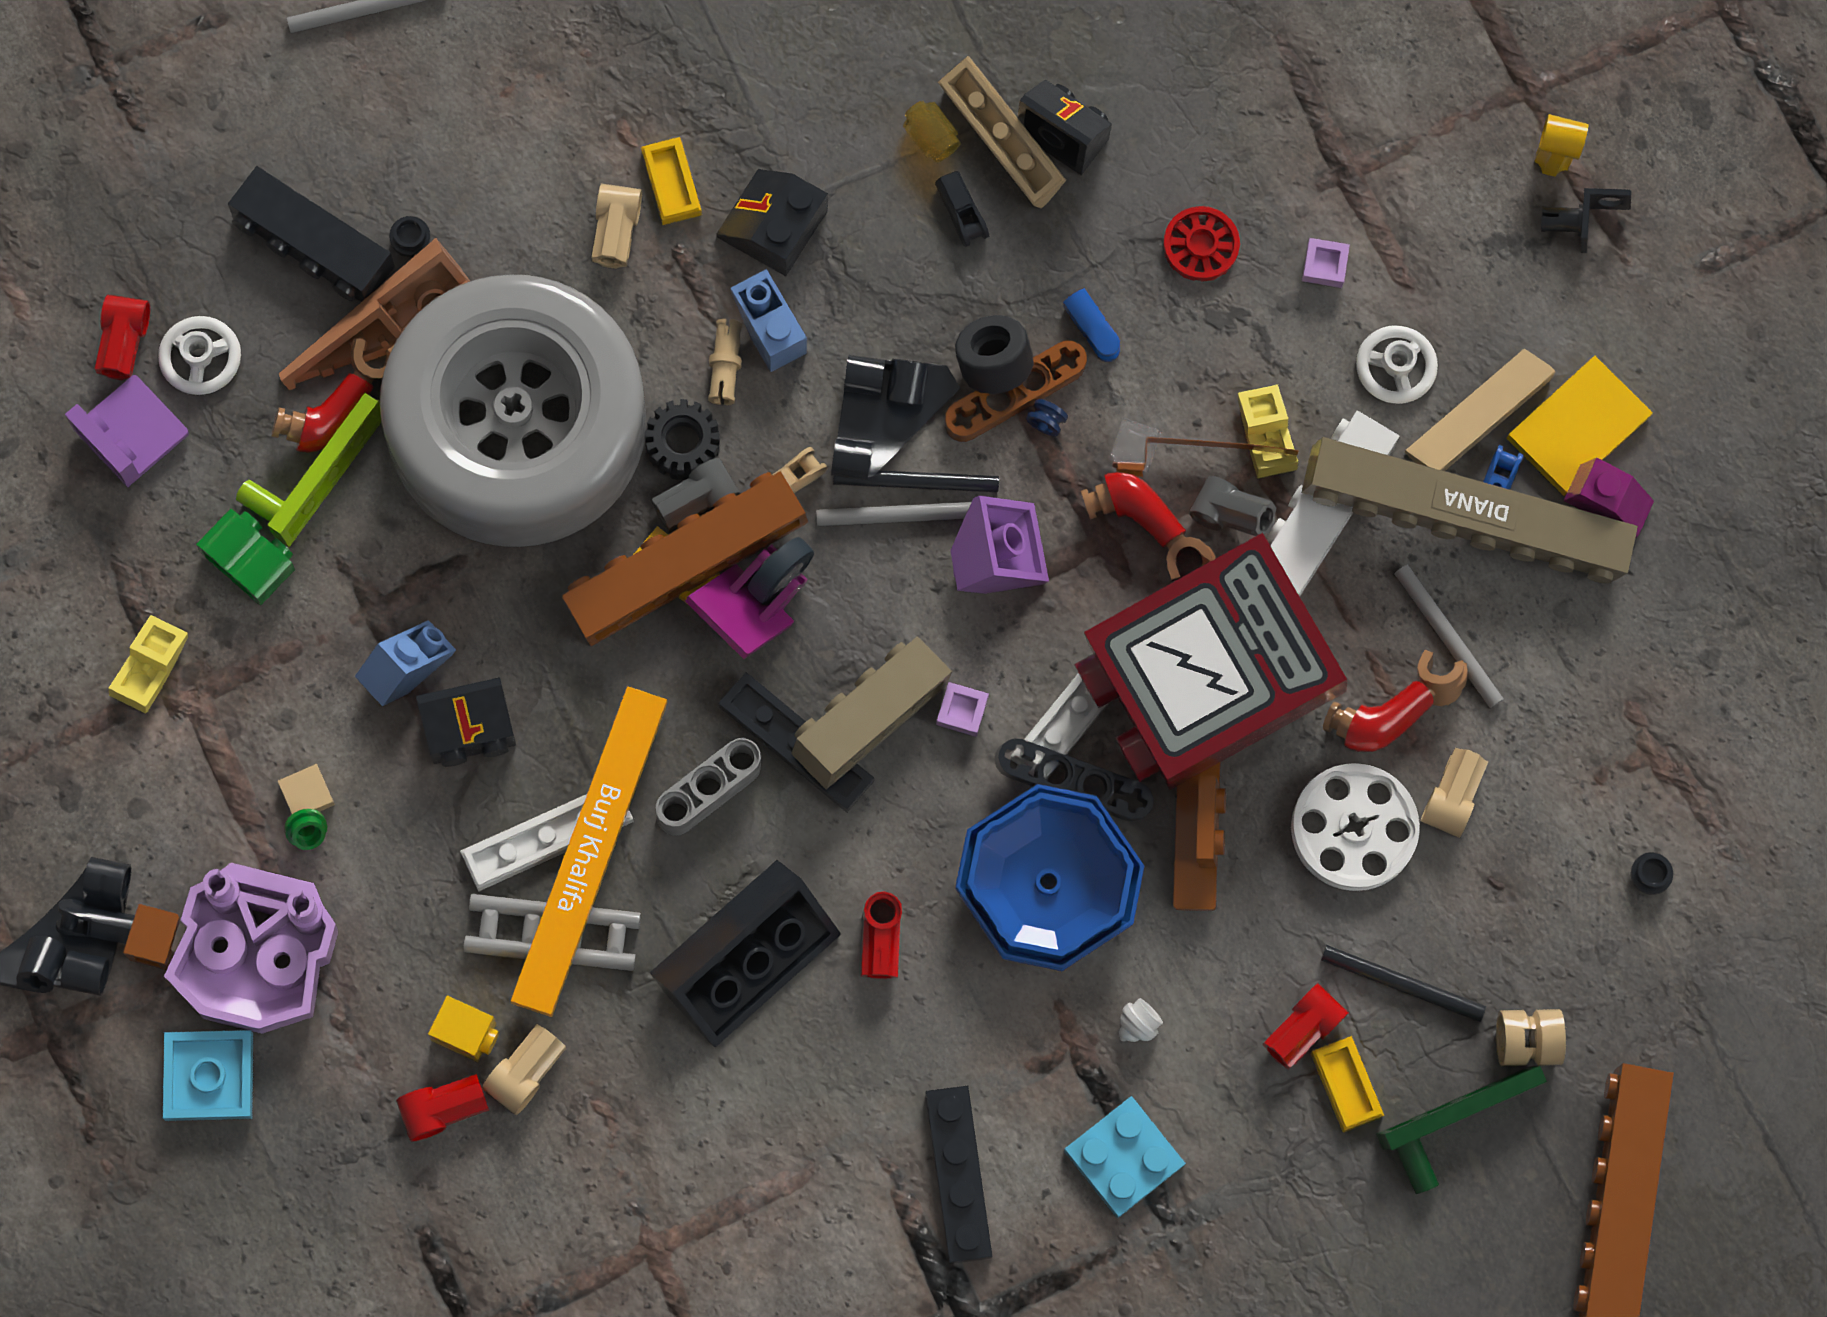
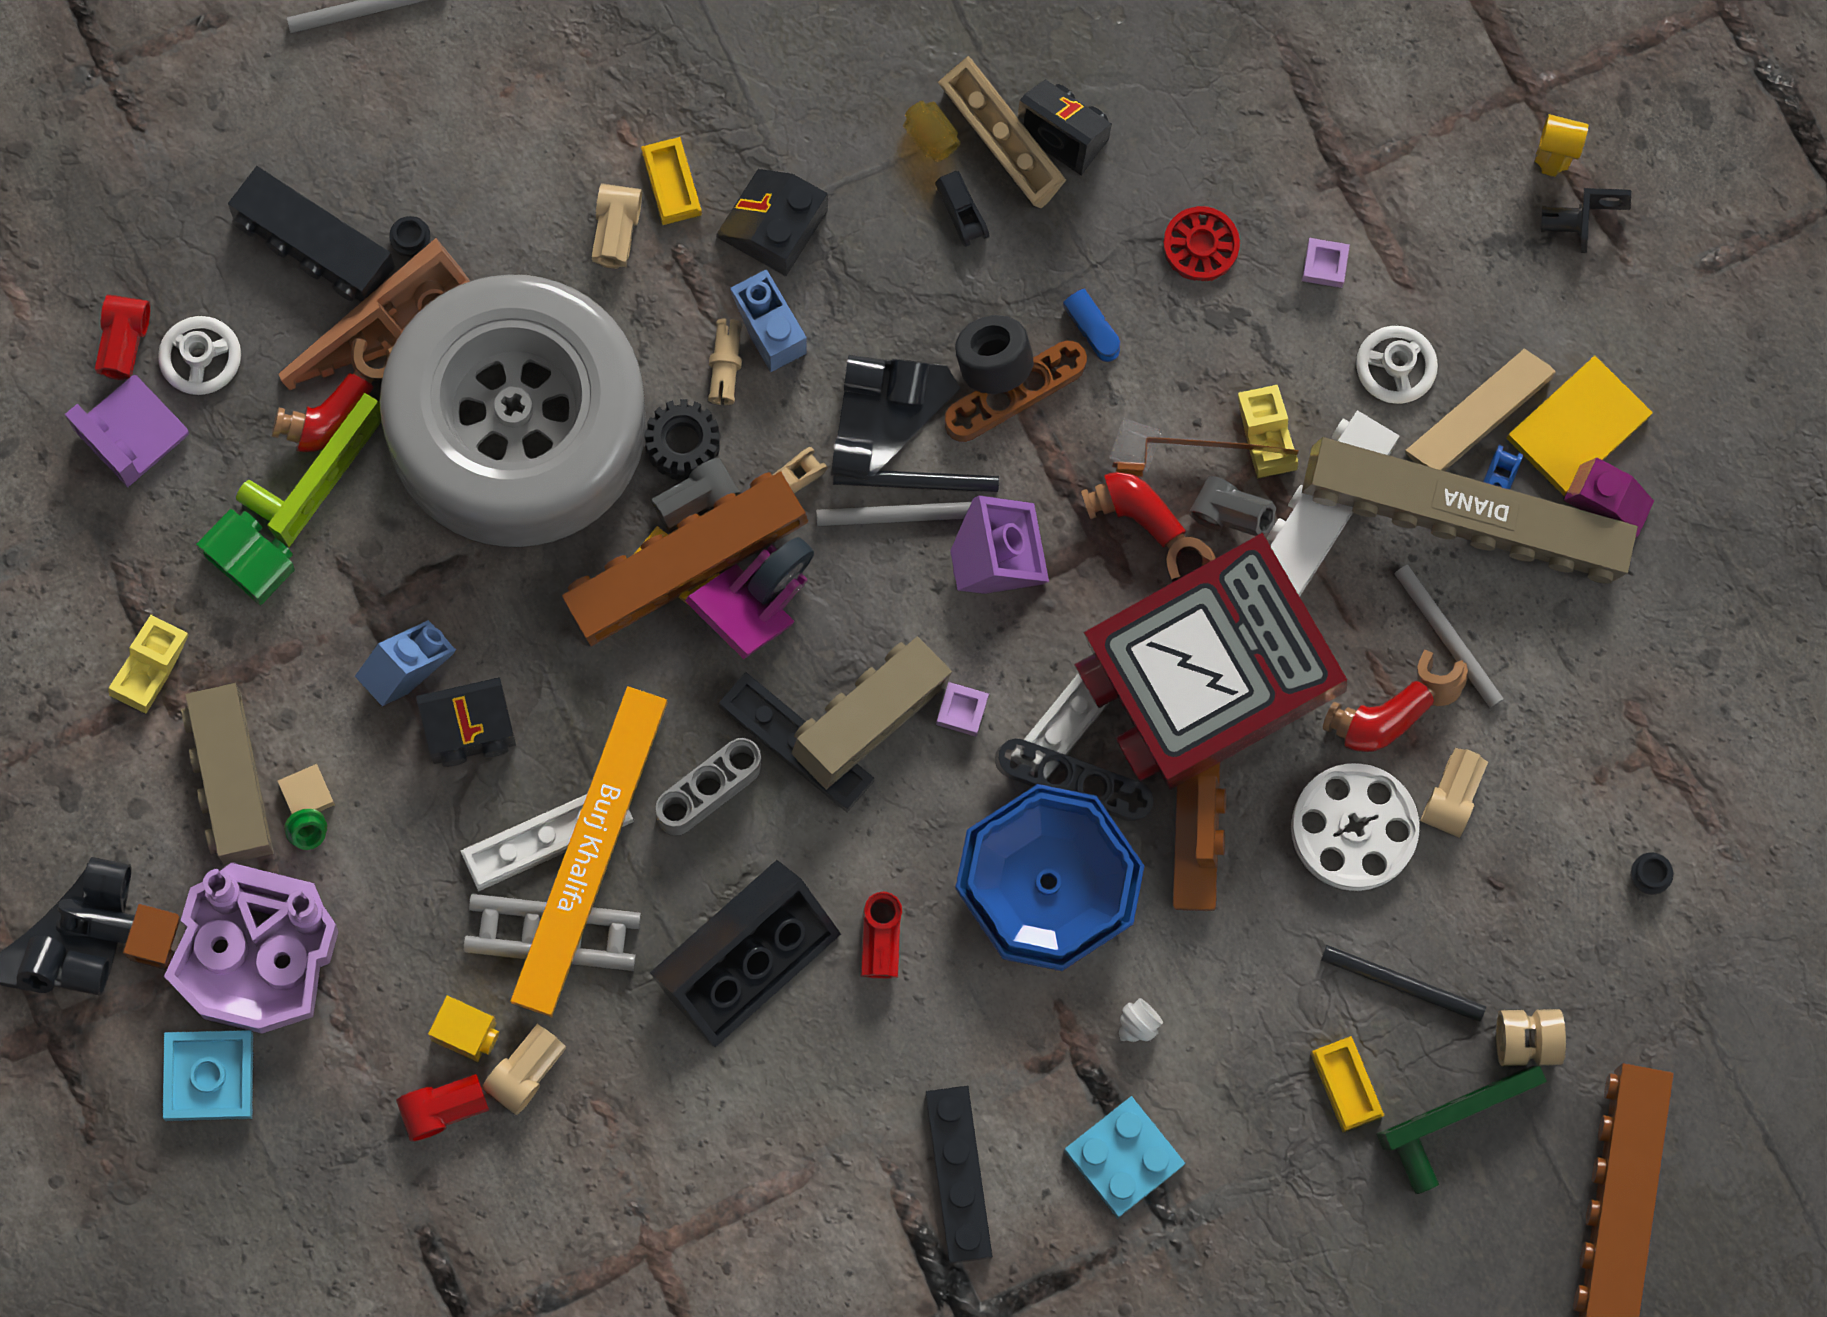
dark blue bush [1026,399,1068,437] -> none
red piece [1262,983,1349,1070] -> none
none -> dark tan brick [181,683,274,865]

